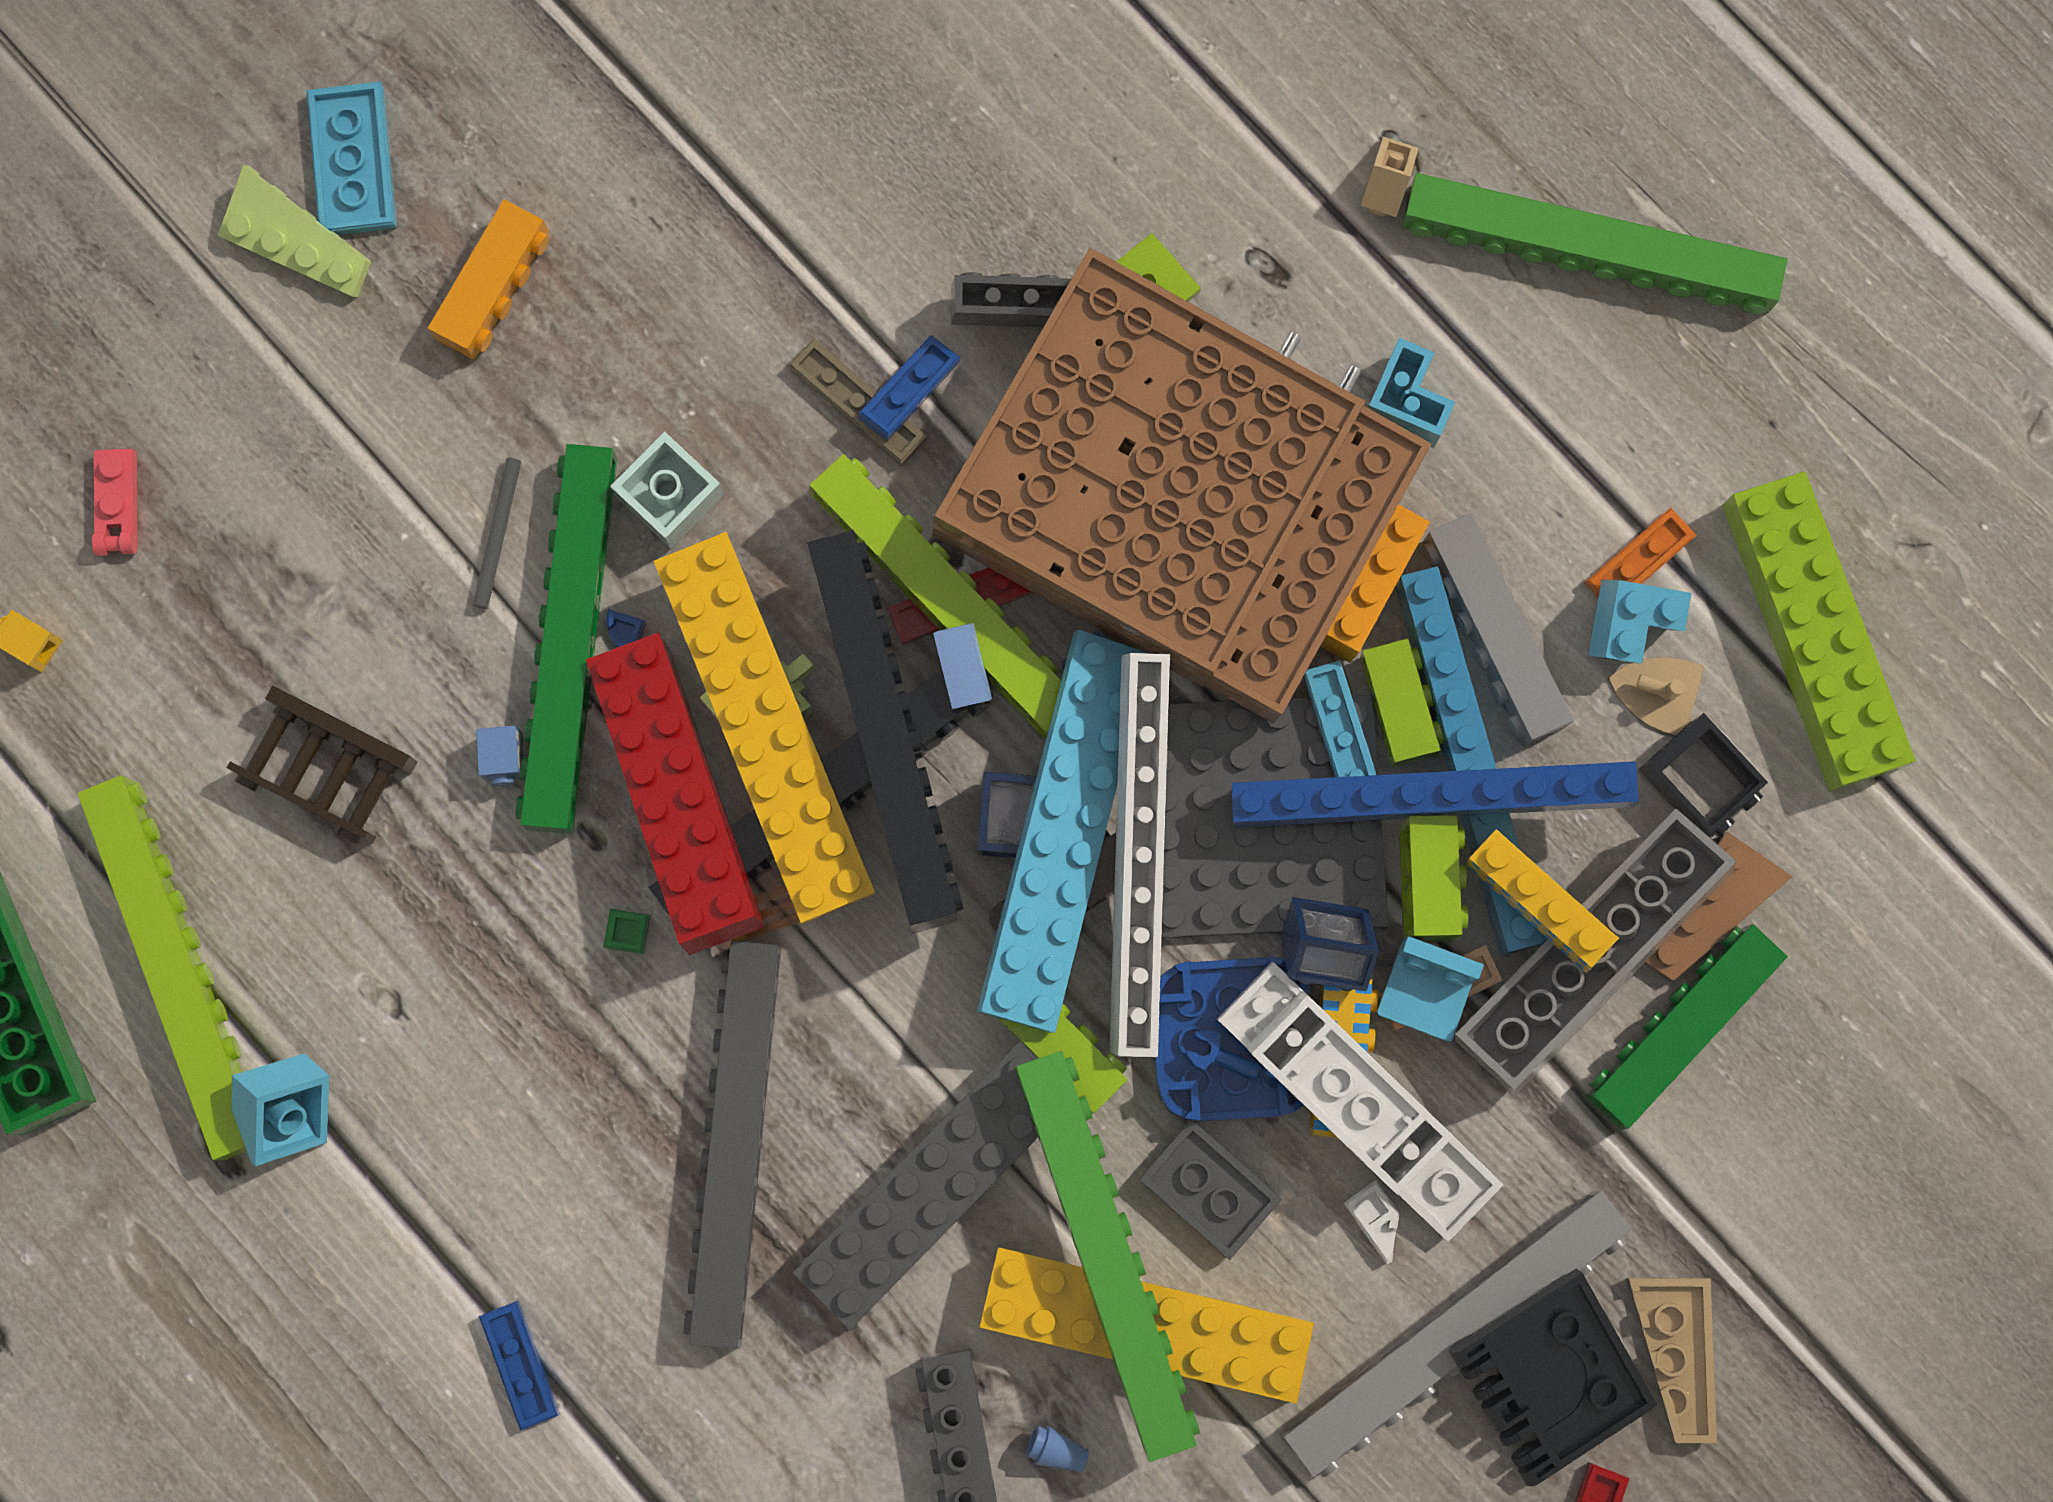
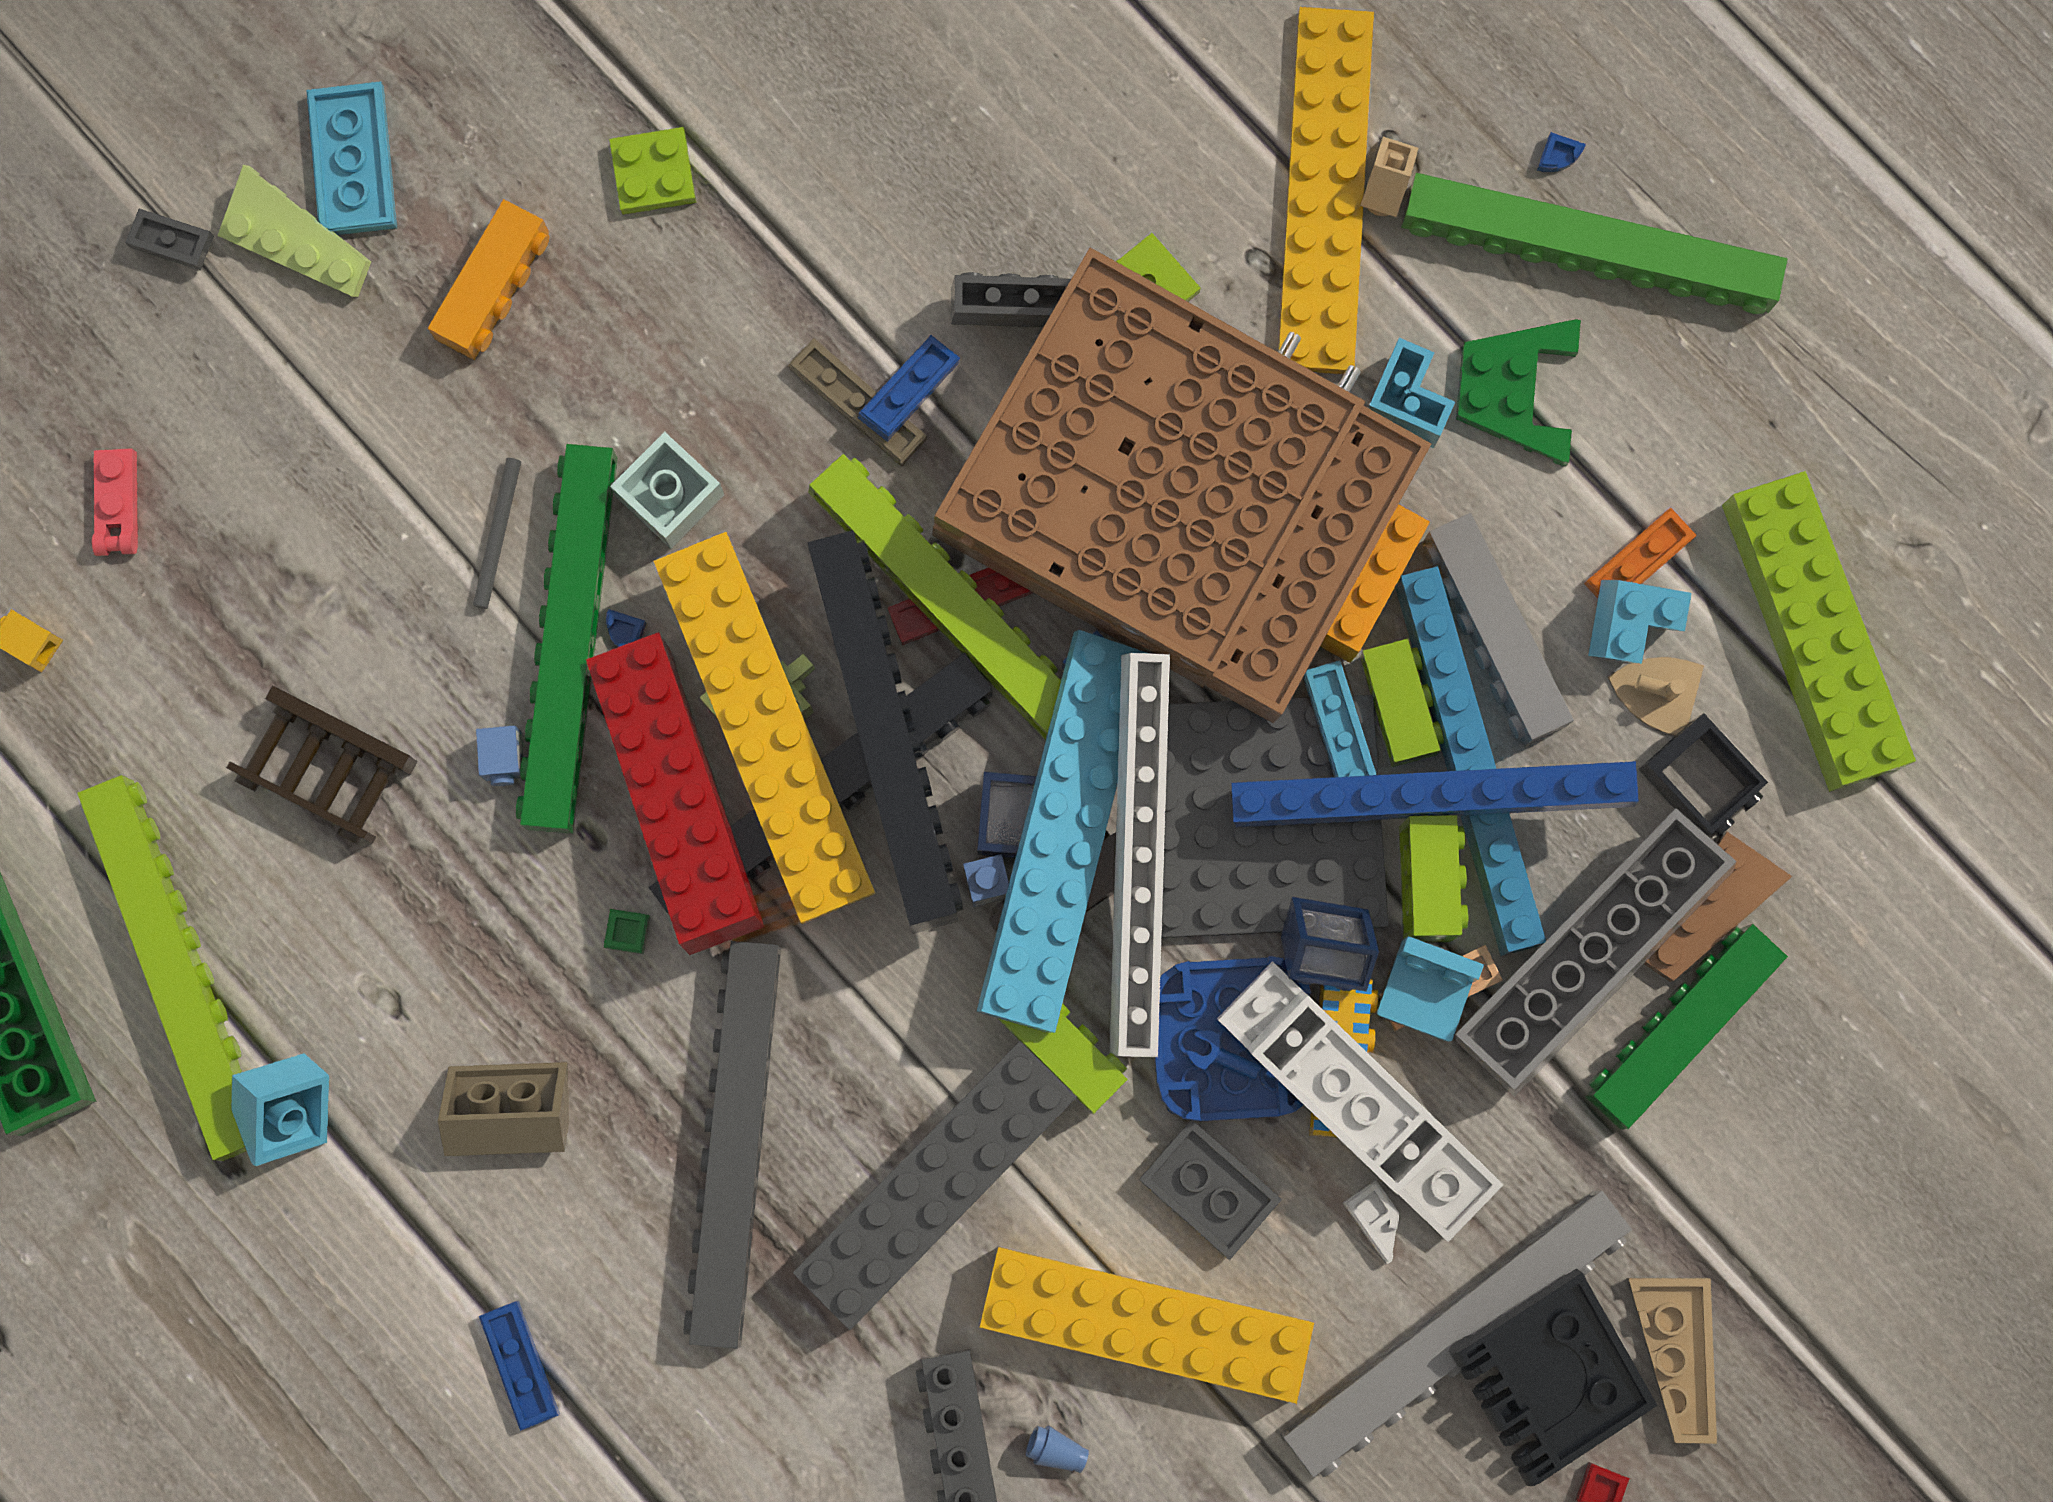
light blue tile [933,623,992,709] -> none
bright green brick [1015,1051,1200,1462] -> none
yellow brick [1466,829,1619,973] -> none
none -> dark grey plate [125,208,214,271]
none -> dark tan slope [438,1062,569,1156]
none -> lime plate [609,127,697,215]
none -> medium blue brick [963,854,1009,907]
none -> yellow plate [1278,7,1374,374]
none -> green wing [1456,319,1581,466]
none -> blue tile [1537,132,1586,172]

